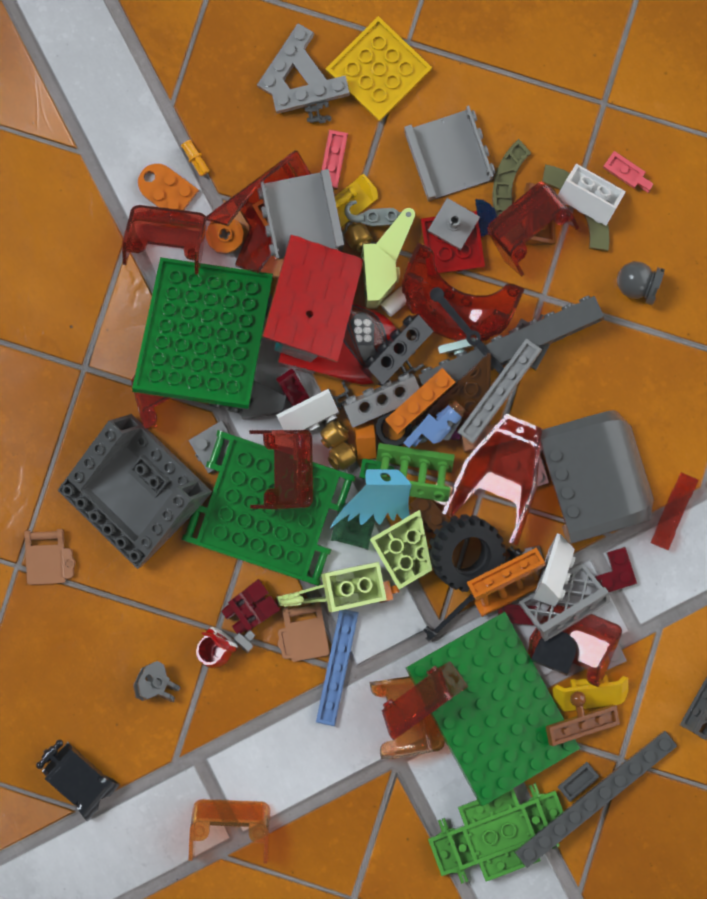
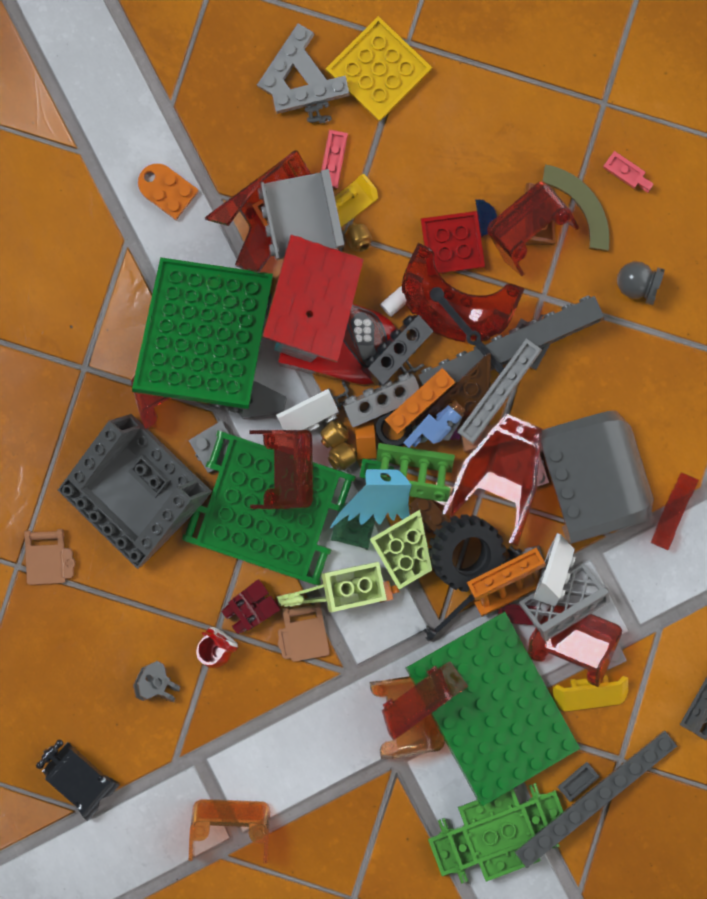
clear red windscreen [122,205,206,274] -> none
light orange axle [181,140,209,176] -> none
orange plate [206,215,244,254] -> none
light grey tile [234,630,255,654] -> none
dark red tile [276,368,309,407] -> none
medium blue tile [316,609,359,726] -> none
yellowish green slope [344,200,415,309] -> none
light grey panel [404,106,495,202] -> none
light grey tile [428,198,480,251] -> none
light aqua plate [438,337,476,355] -> none
olive tile [492,139,531,245] -> none
black tile [531,631,576,676] -> none
dark orange plate [546,691,620,746] -> none
white slope [556,164,626,226] -> none
dark red plate [595,547,637,592] -> none

